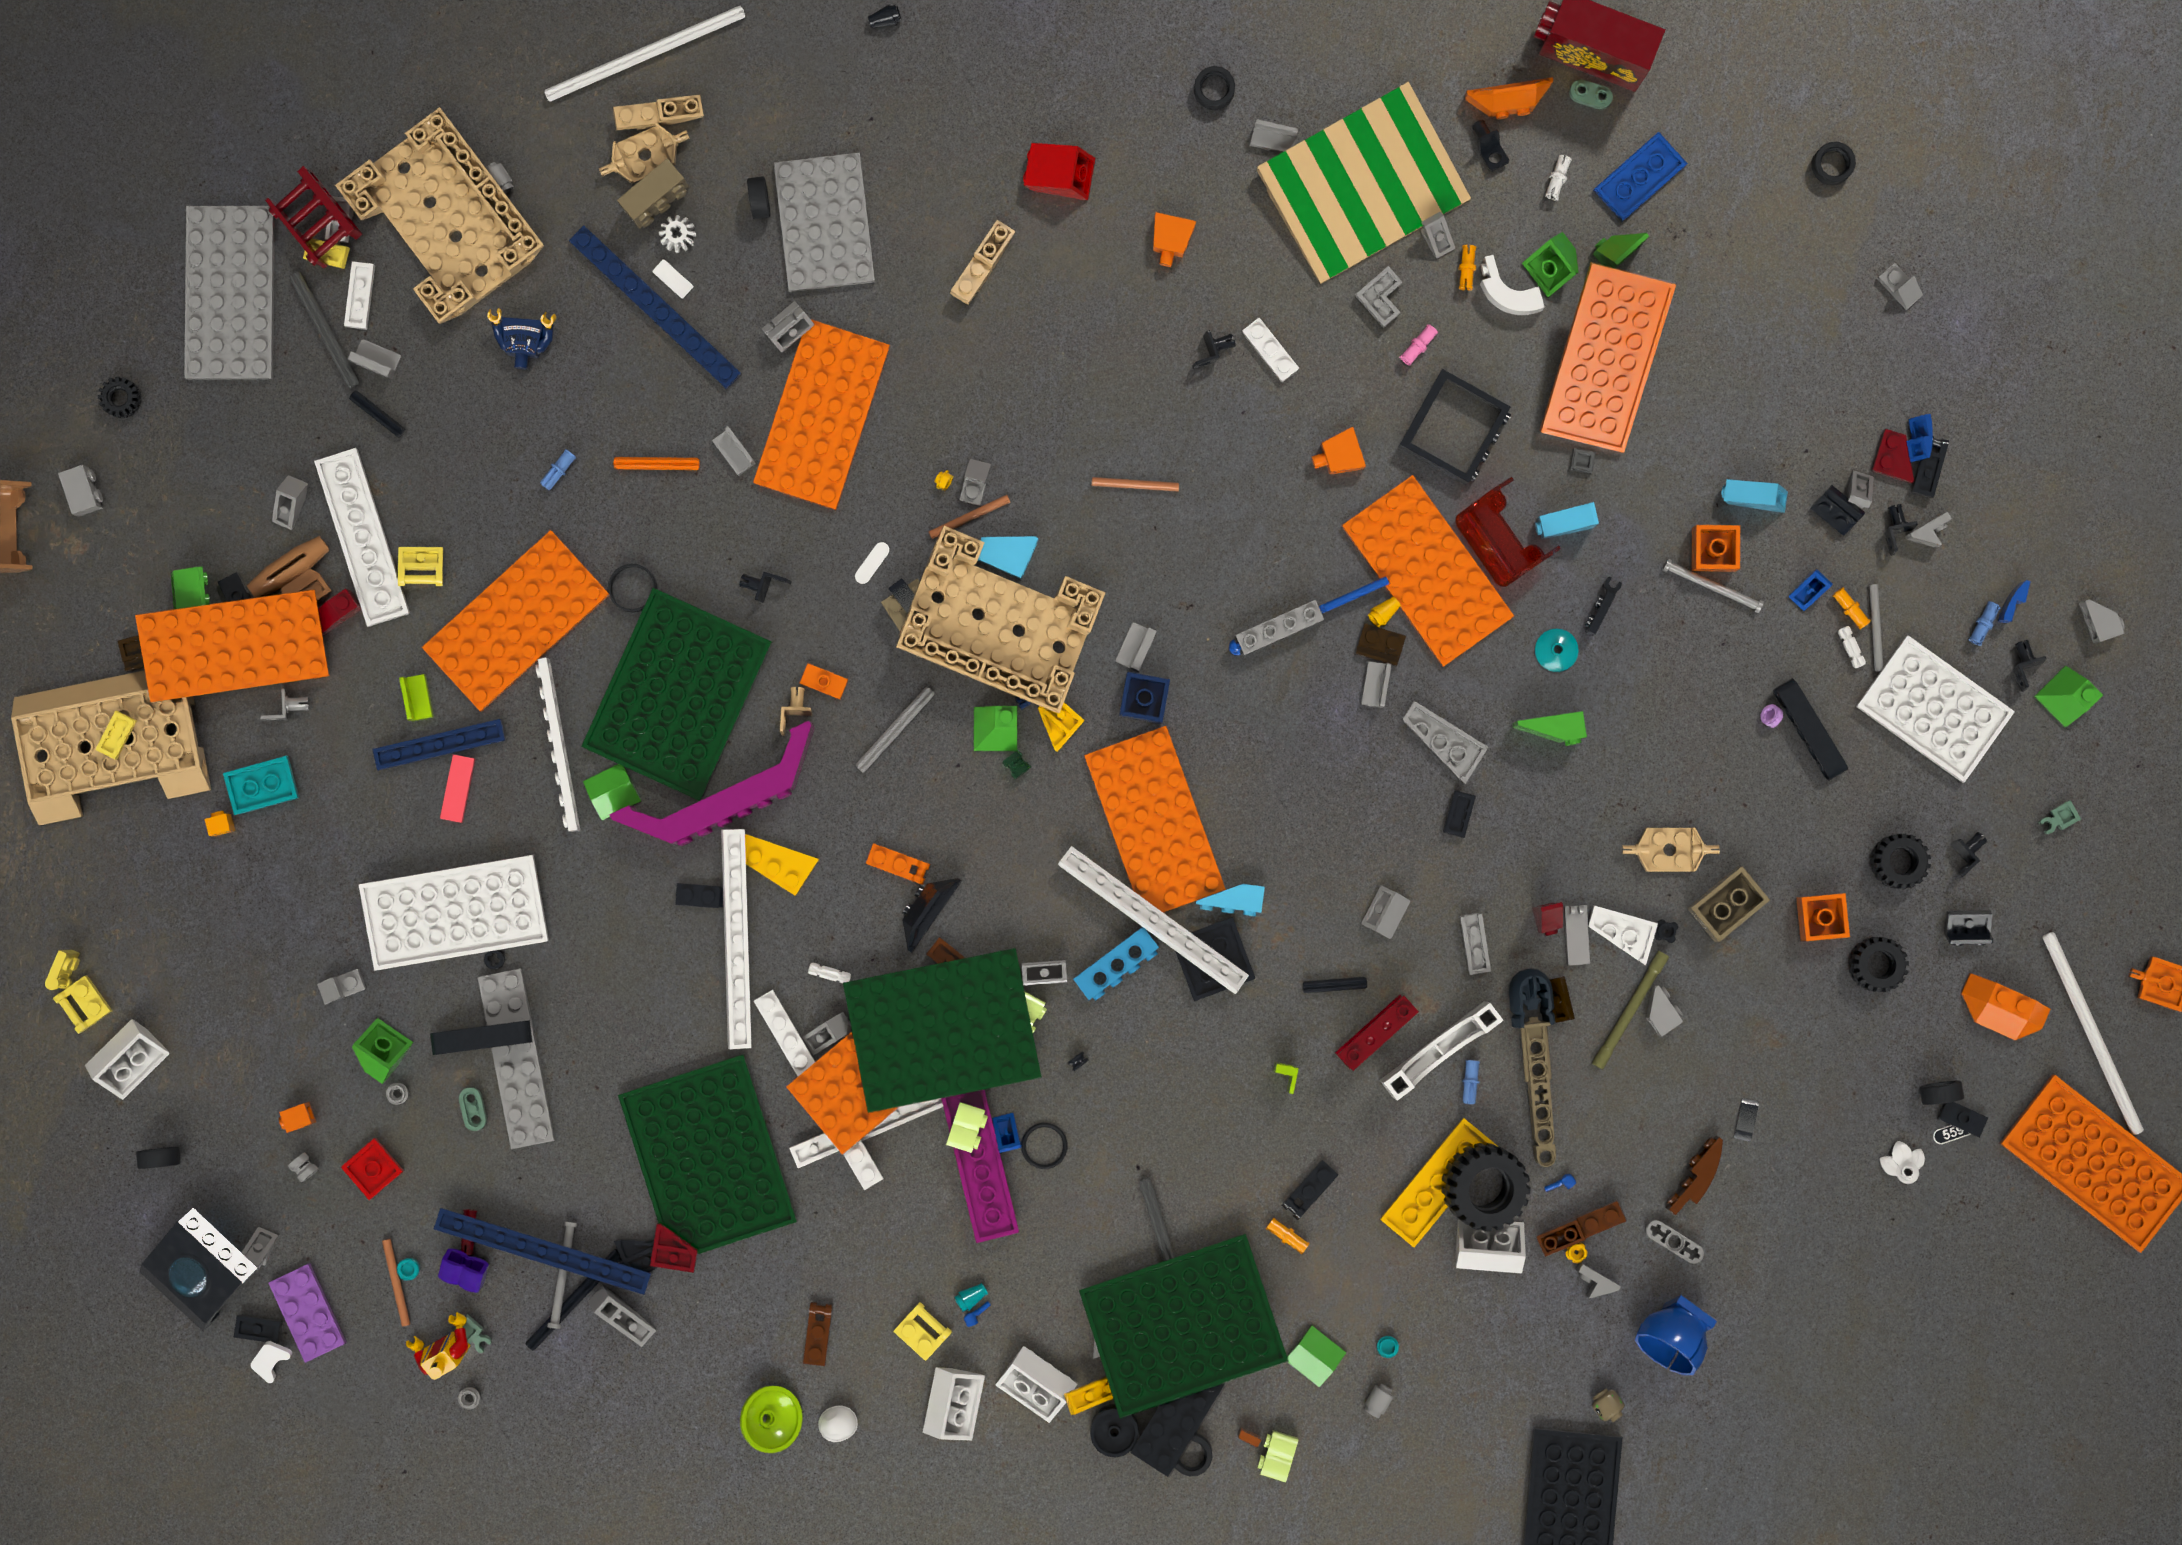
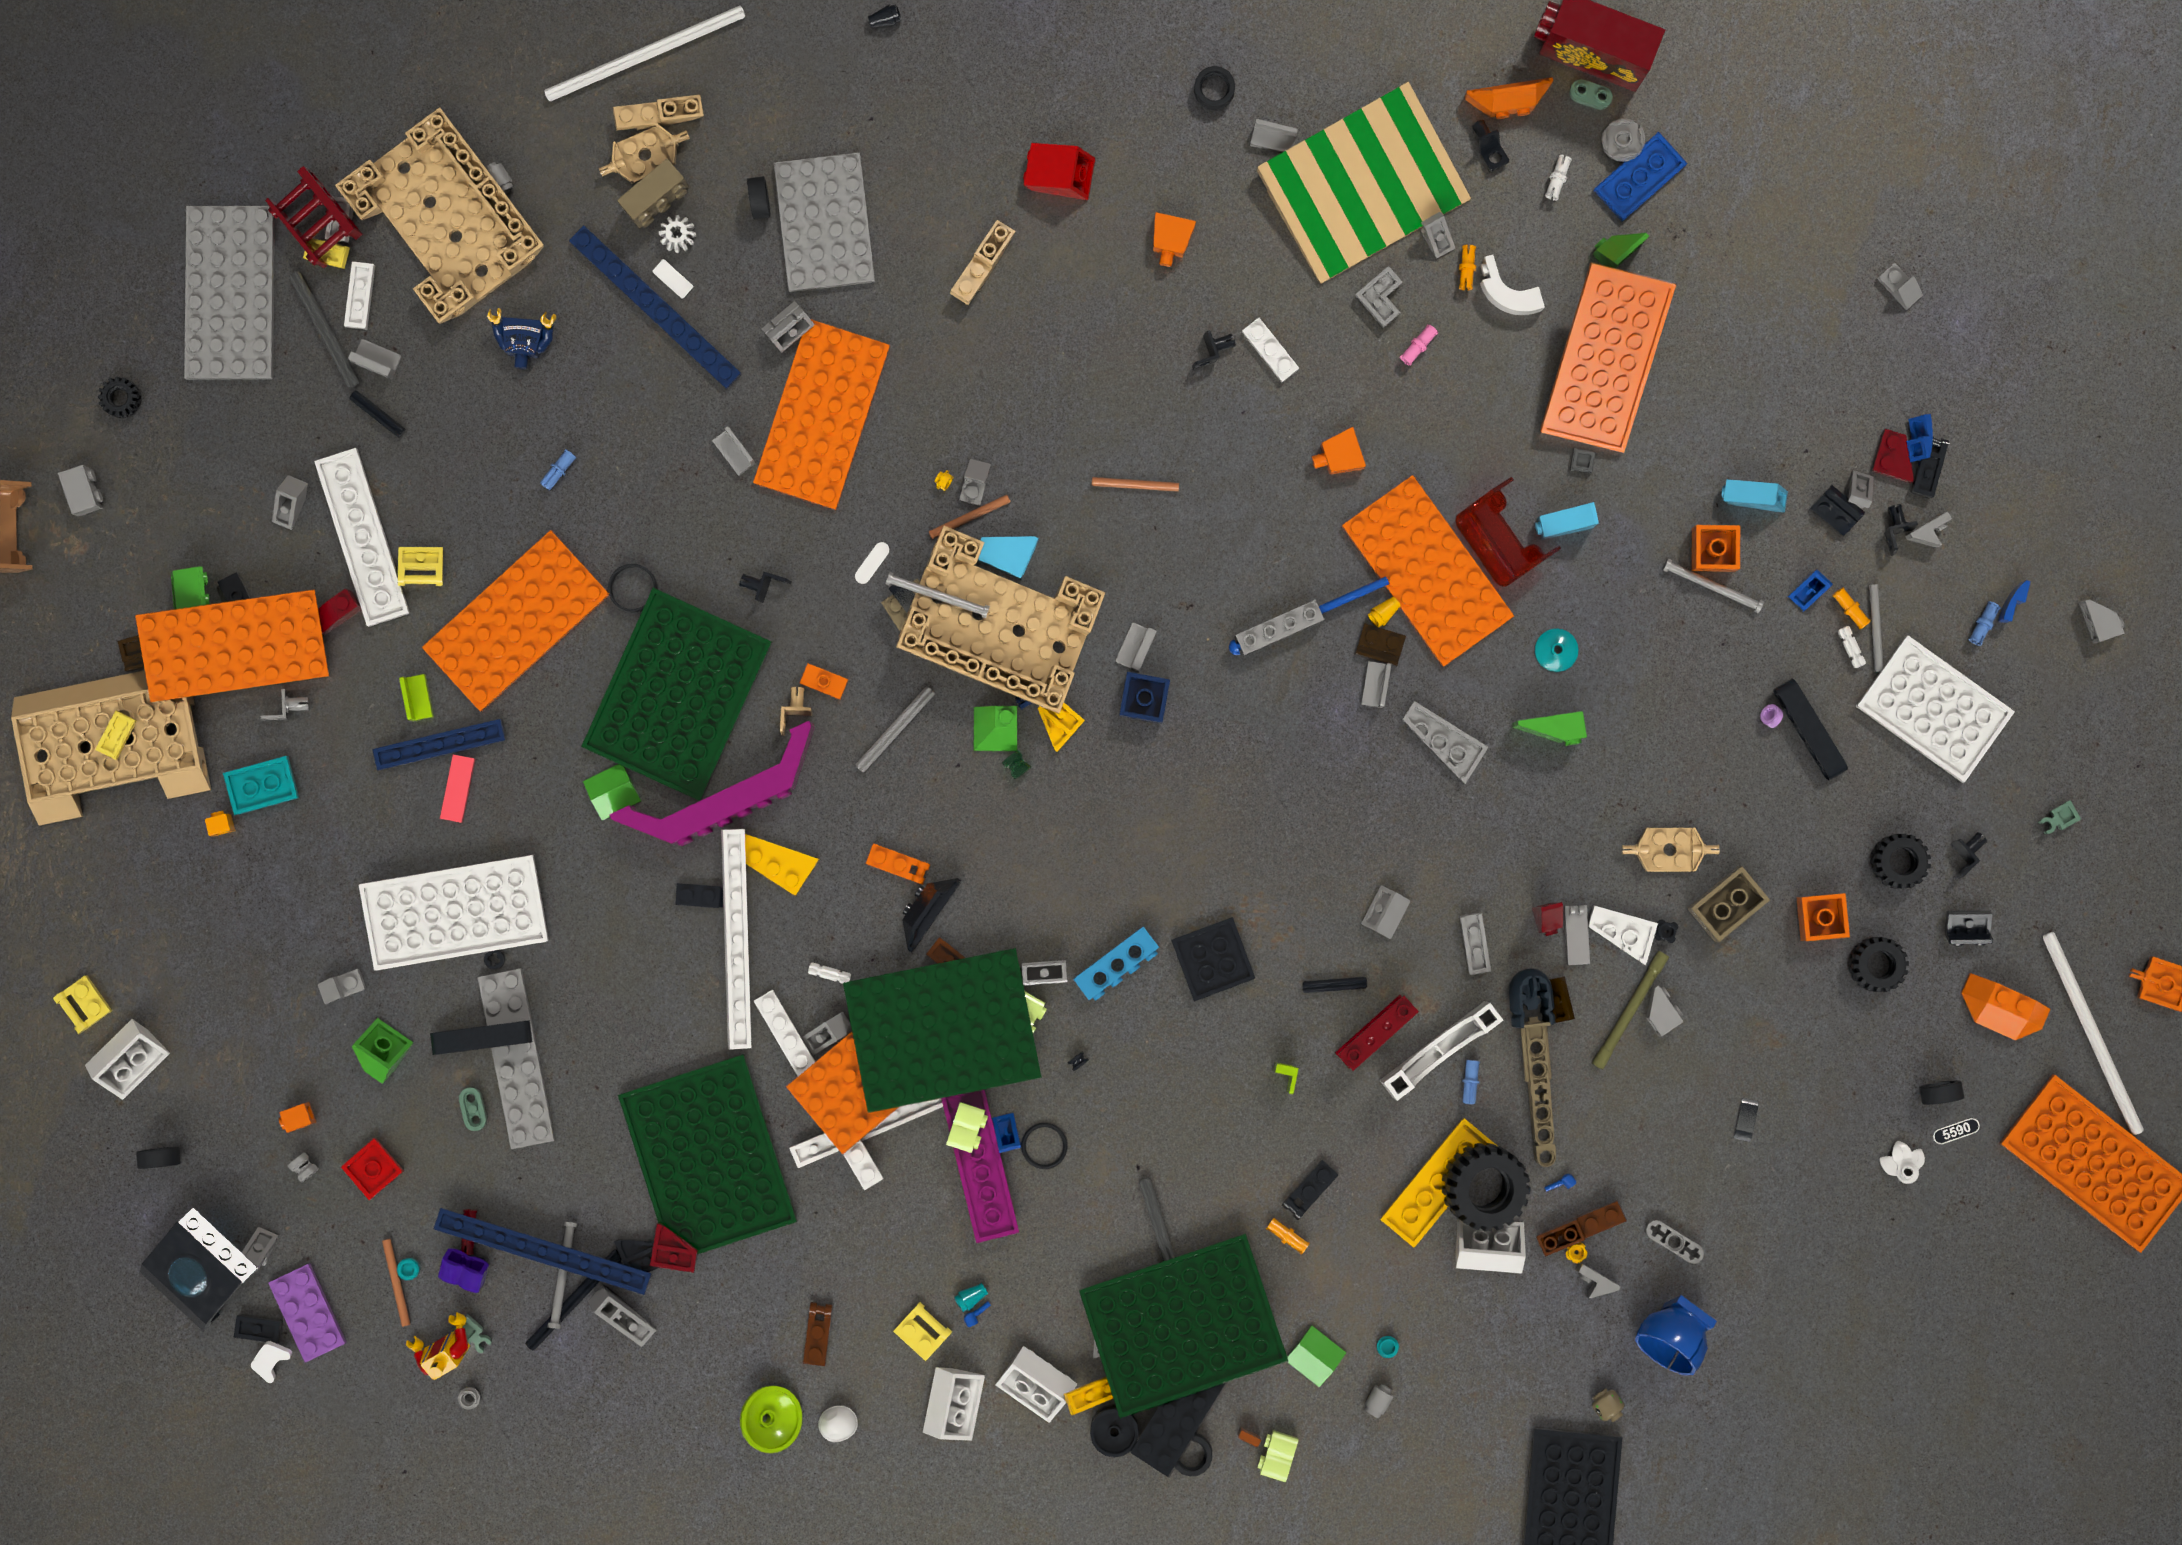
light yellow plate [45,950,80,990] -> none
medium nougat plate [247,536,332,602] -> none
light grey plate [386,1083,409,1105] -> none
white plate [536,658,581,832] -> none
orange axle [613,457,700,470] -> none
white plate [1058,846,1249,994] -> none
orange plate [1084,726,1226,912] -> none
medium azure slope [1195,884,1265,917] -> none
black window [1398,369,1511,485] -> none
black plate [1443,790,1476,838] -> none
bright green slope [1522,232,1579,297] -> none
black plate [1585,576,1622,636] -> none
reddish brown slope [1665,1136,1723,1215] -> none
black tyre [1812,142,1856,185] -> none
black plate [1938,1102,1988,1138] -> none
black bracket [2013,640,2047,692] -> none
bright green slope [2034,666,2103,727] -> none
none -> light grey bar [885,572,990,618]
none -> light grey tile [1602,118,1645,162]

